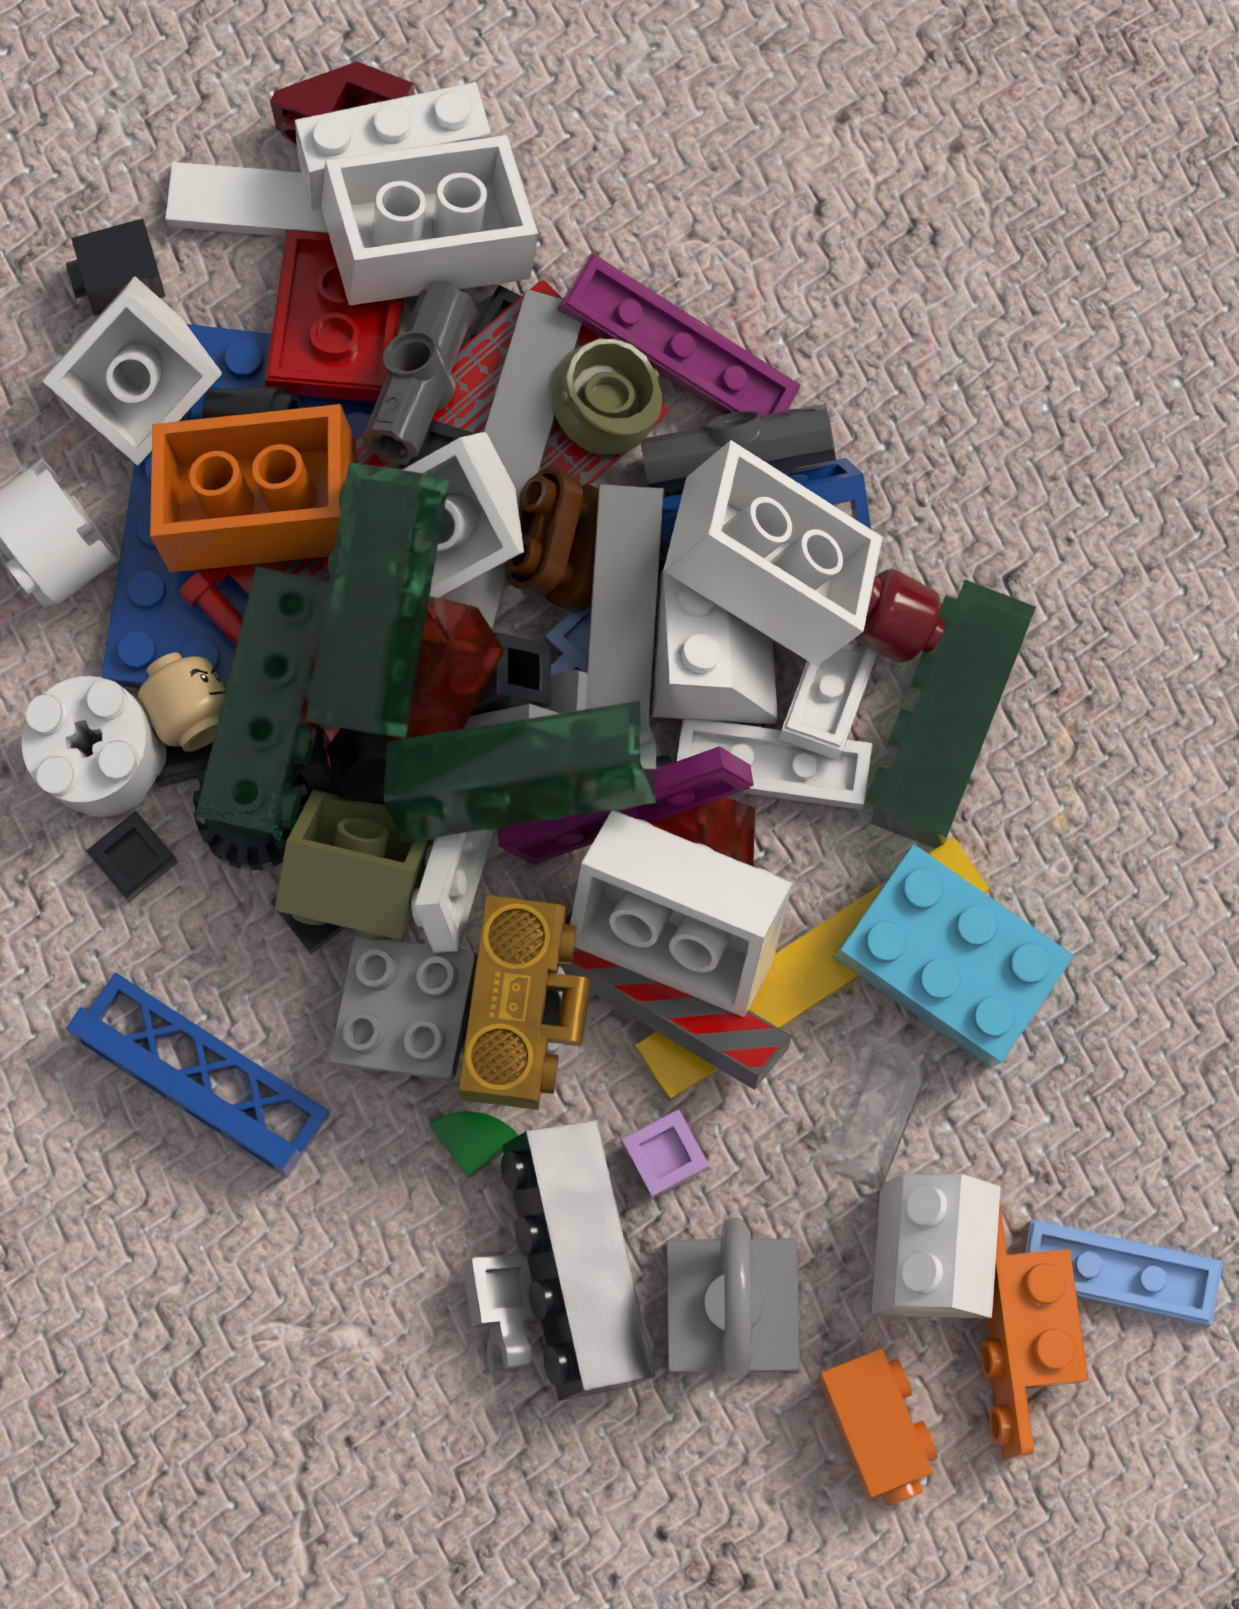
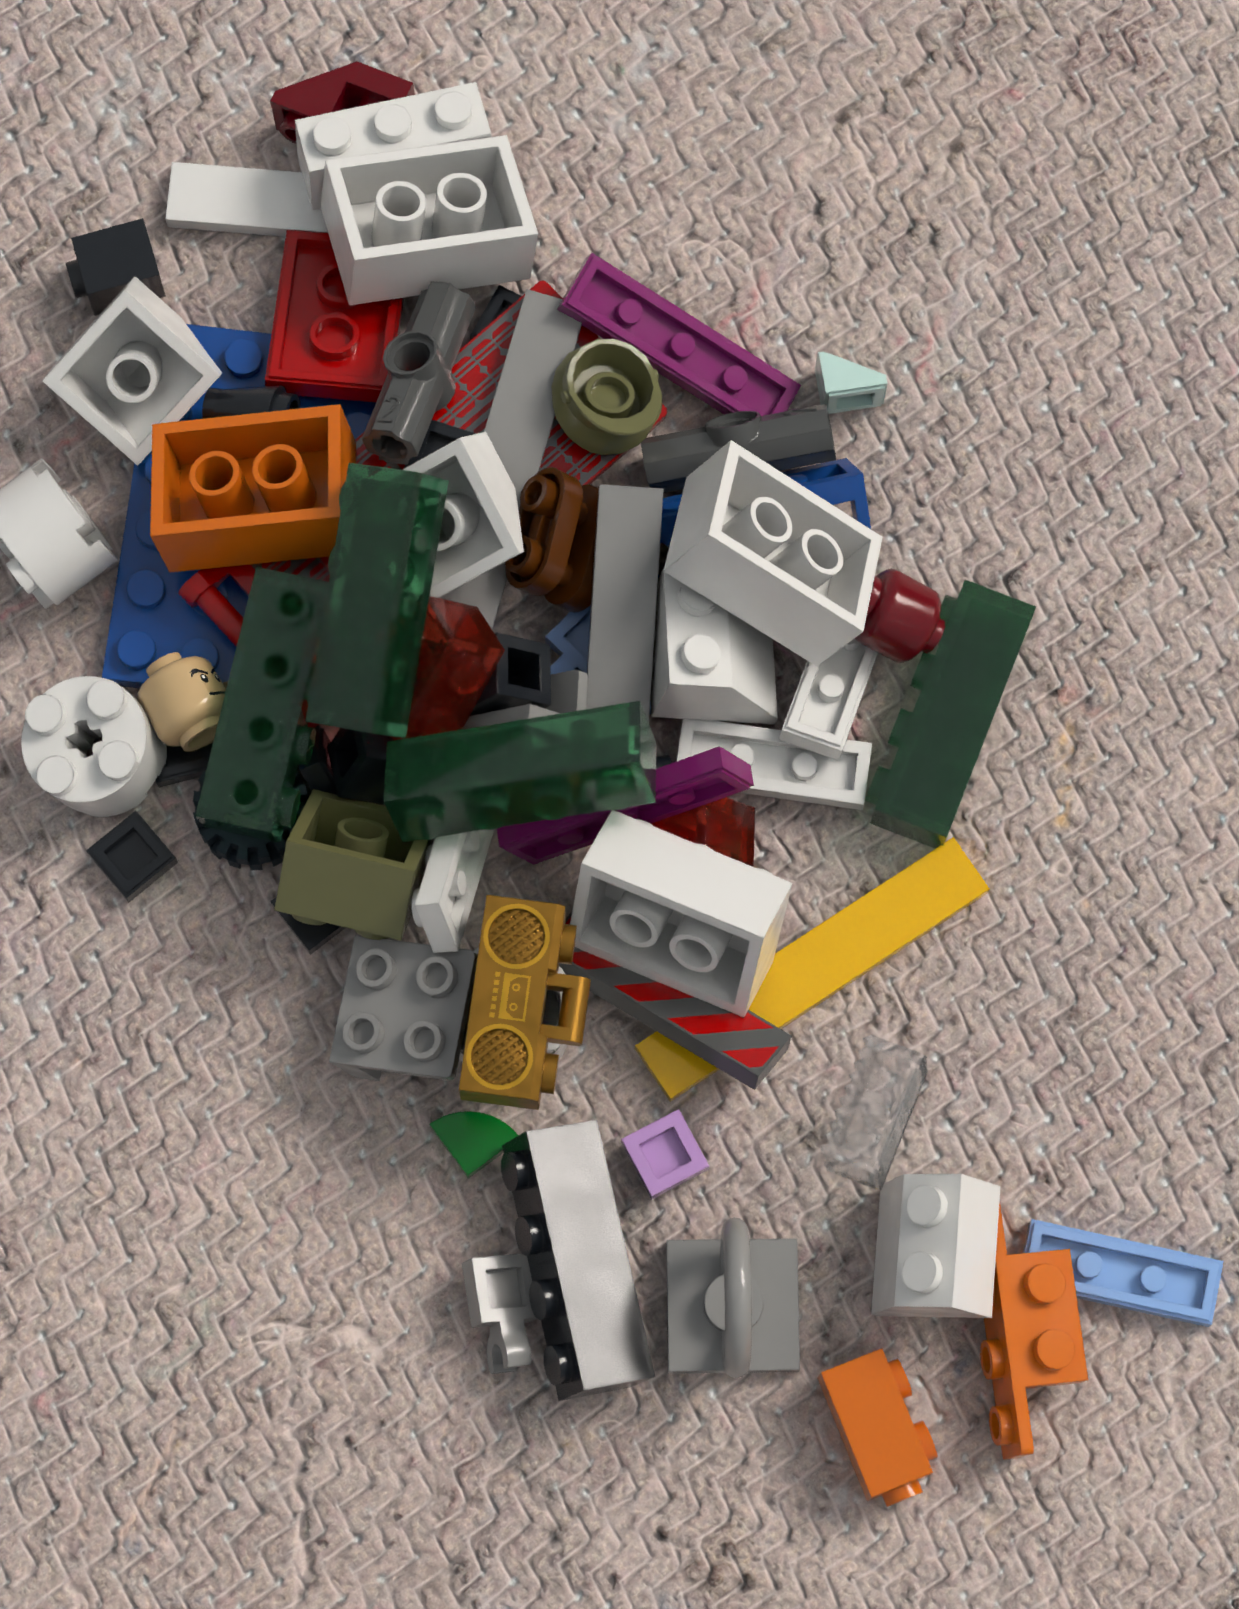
blue fence [66,972,330,1178] -> none
medium azure brick [833,844,1074,1068] -> none
none -> light aqua slope [815,352,888,414]

